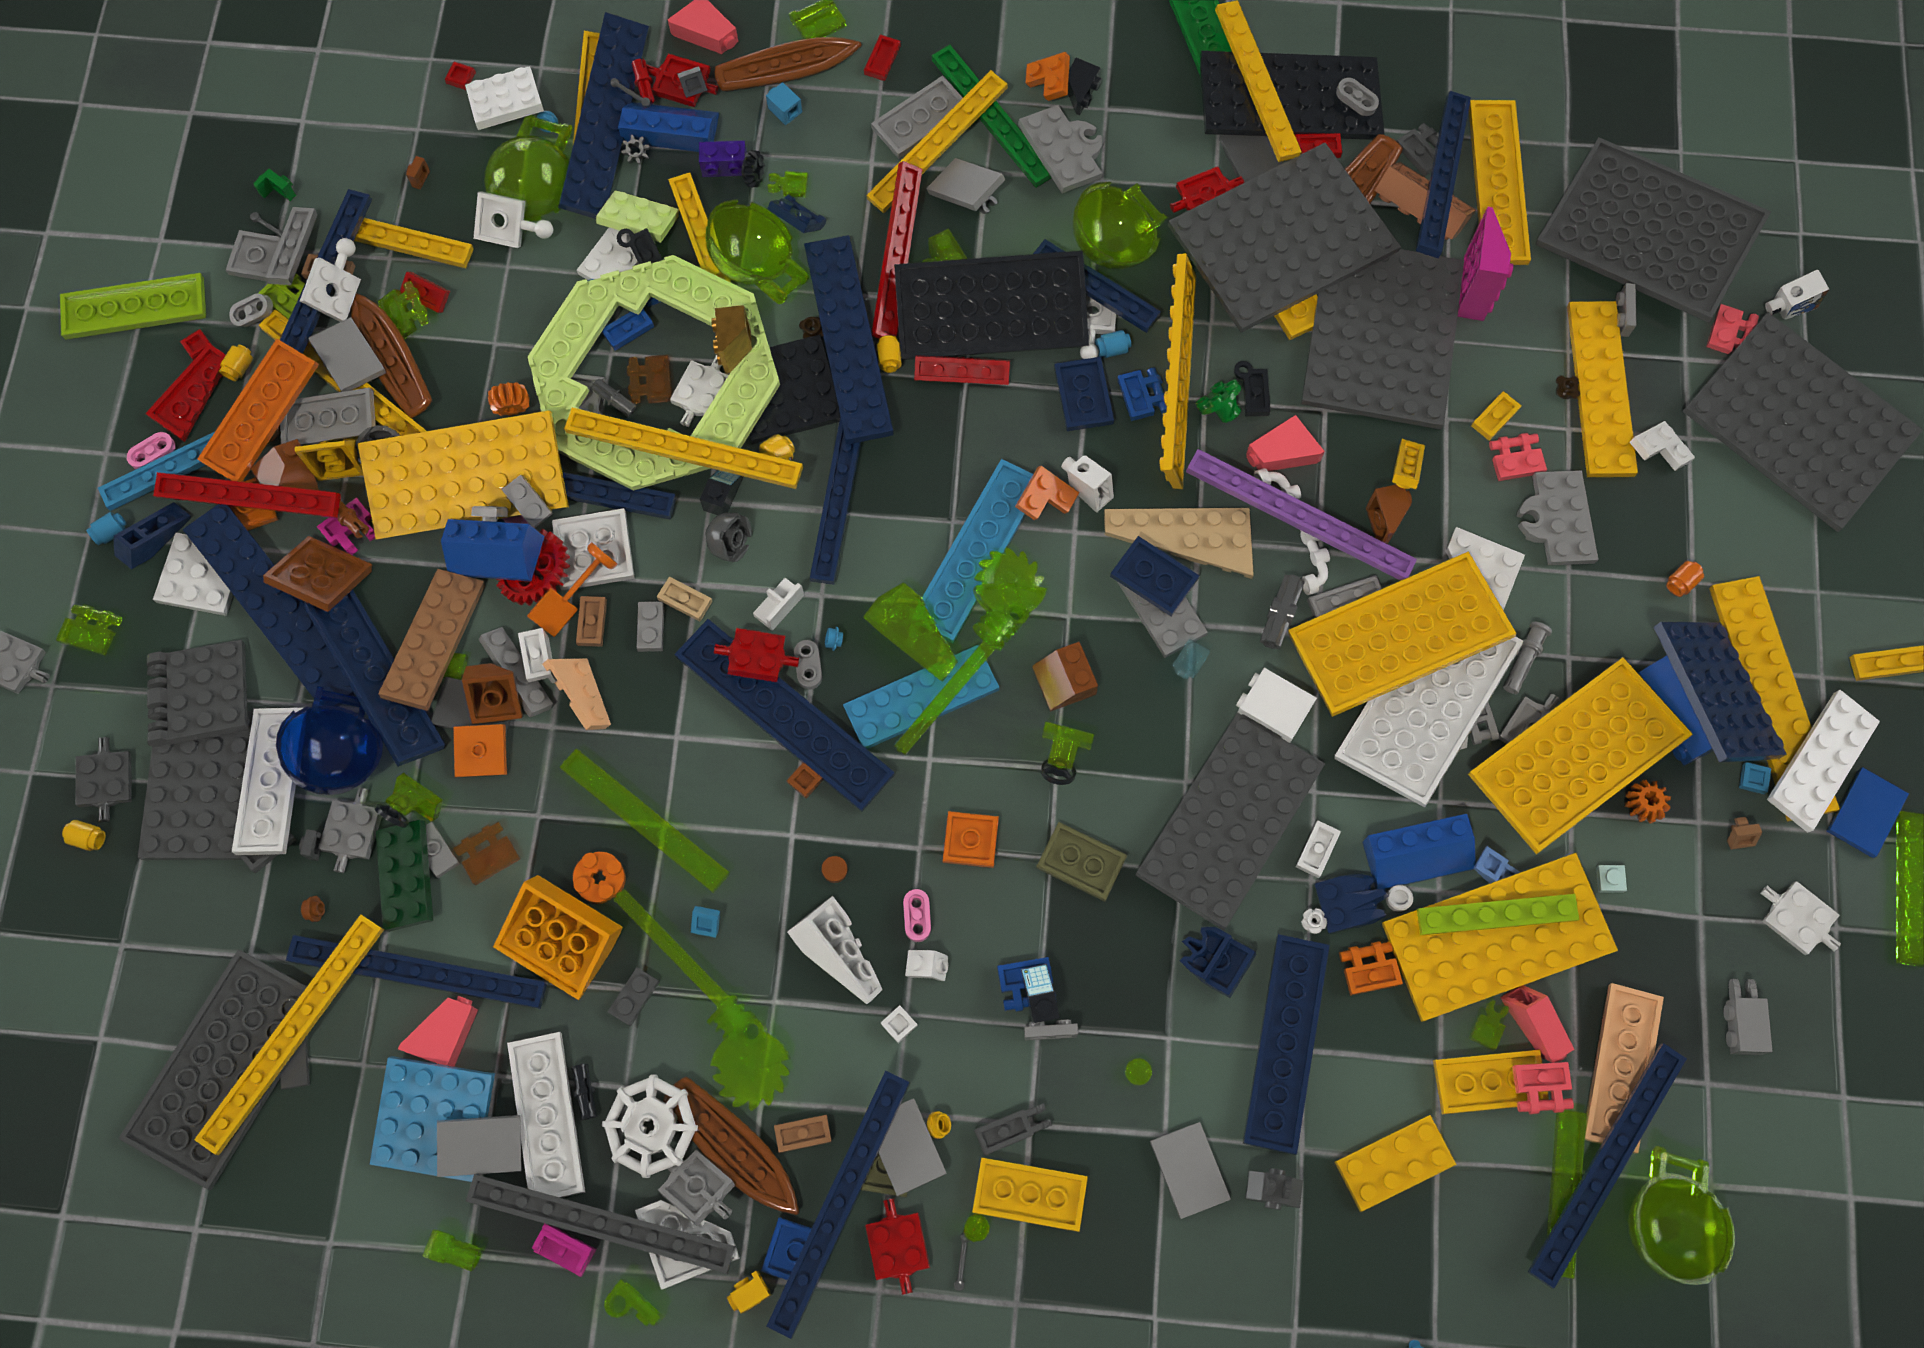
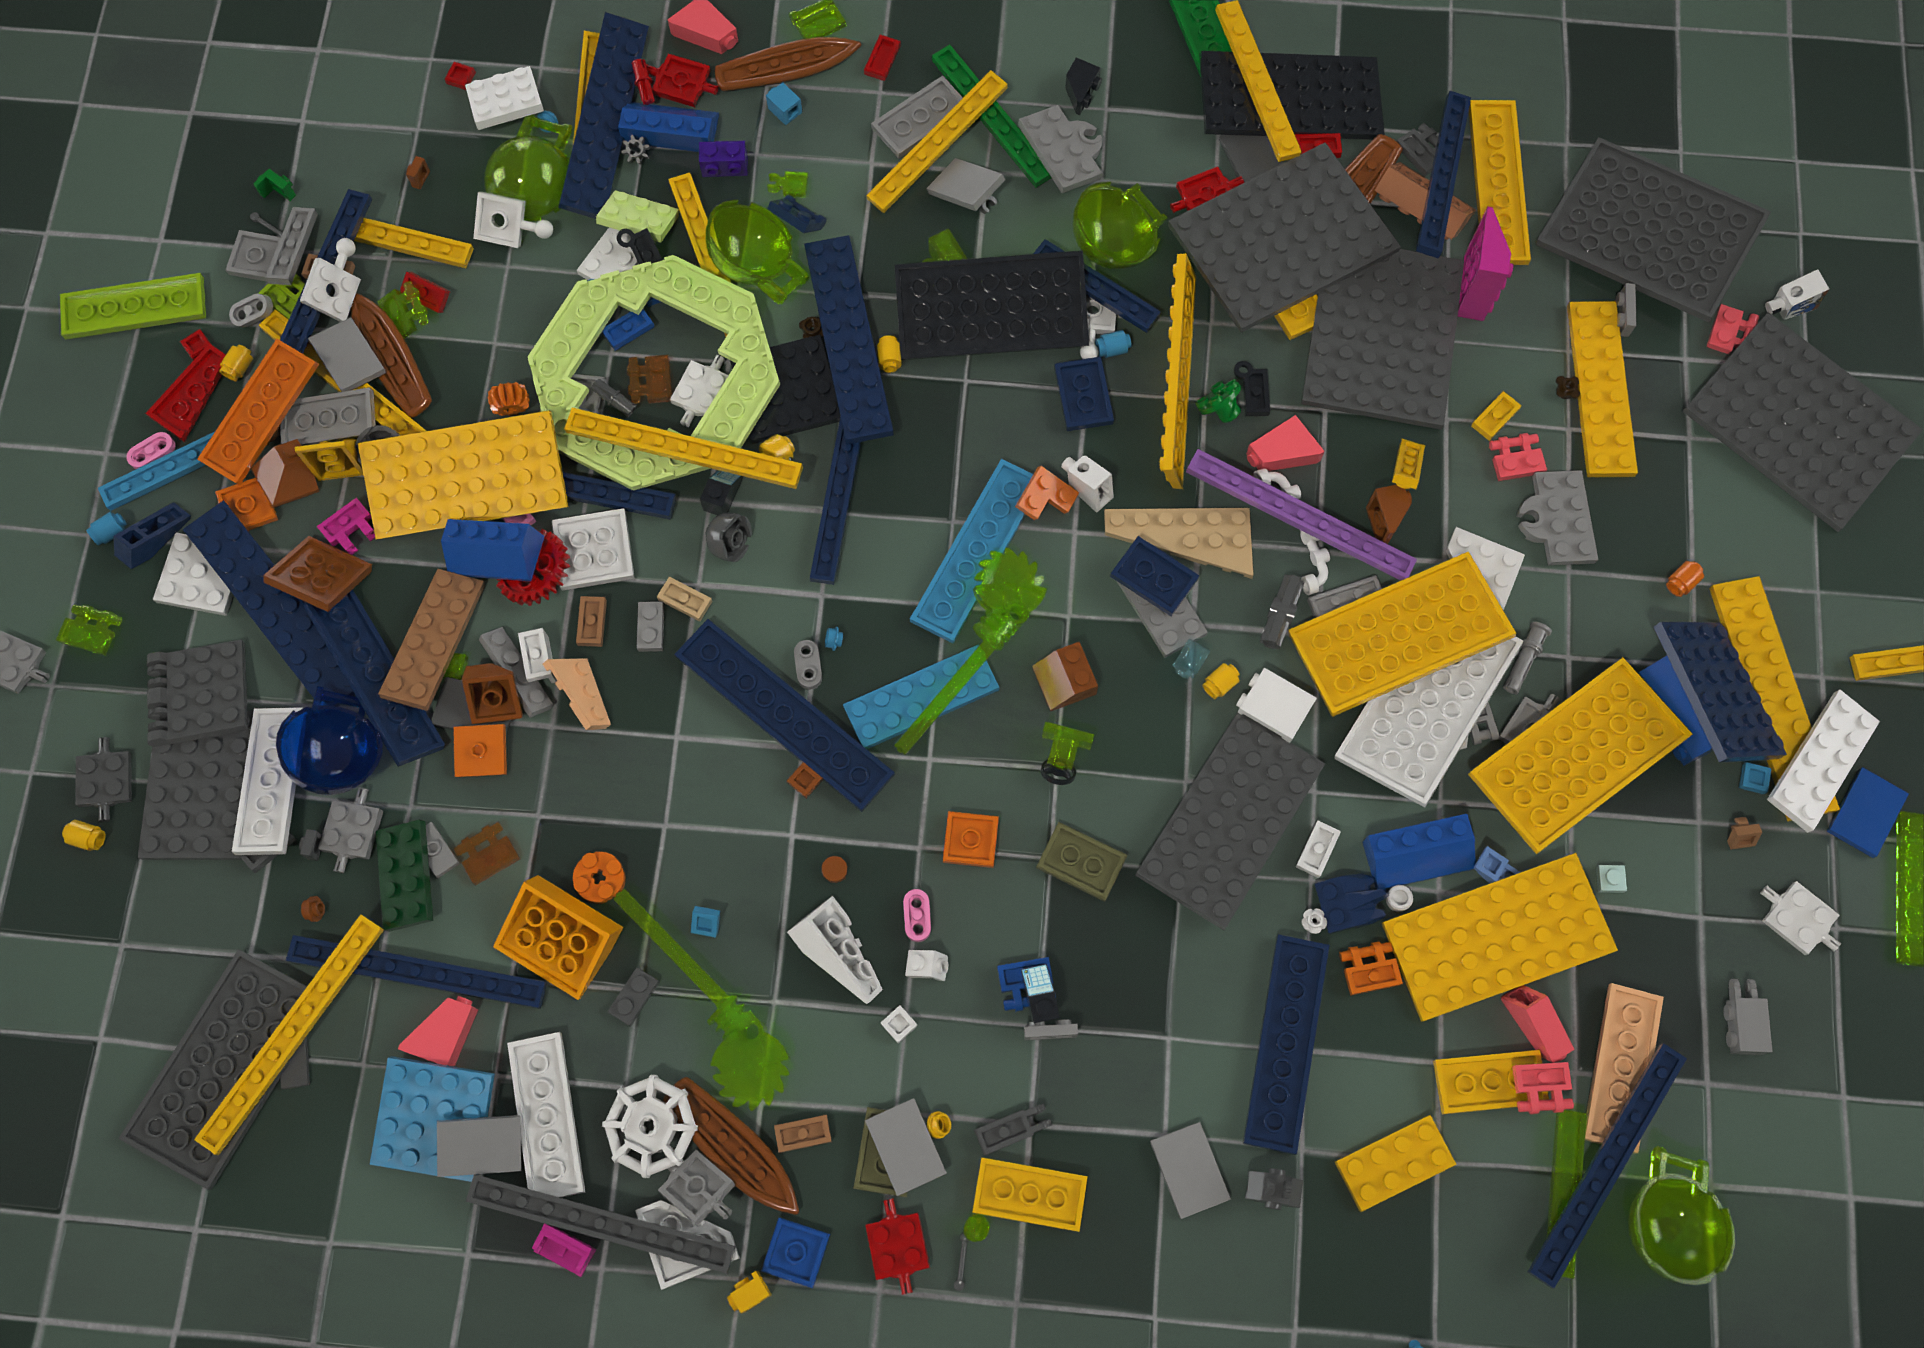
red plate [153,472,341,518] -> none
dark orange pin [337,499,369,538] -> none
clear neon green piece [374,772,443,828] -> none
clear neon green piece [422,1229,482,1272] -> none
light grey plate [471,506,508,522] -> none
light grey plate [502,475,553,528] -> none
orange piece [527,542,618,637] -> none
clear neon green plate [559,748,730,894] -> none
black pin [571,1064,598,1120] -> none
clear neon green plate [604,1279,664,1326] -> none
dark grey hinge [610,78,651,108] -> none
dark grey tile [678,66,707,98] -> none
pearl gold slope [712,305,752,374] -> none
red plate [714,628,799,682] -> none
black gear [742,150,765,188] -> none
white panel [753,578,804,631] -> none
dark blue plate [766,1070,910,1339] -> none
clear neon green wedge [863,582,958,681] -> none
red plate [871,161,923,339] -> none
red plate [914,355,1010,385] -> none
orange plate [1026,52,1070,101] -> none
blue plate [1117,368,1167,421] -> none
clear neon green plate [1125,1058,1152,1085] -> none
dark blue plate [1179,927,1257,998] -> none
light grey plate [1336,78,1379,116] -> none
lime plate [1417,894,1579,935] -> none
clear neon green plate [1469,1000,1509,1051] -> none
orange gear [1625,780,1671,823] -> none
white plate [1630,421,1695,471] -> none
none -> yellow brick [1202,663,1240,699]

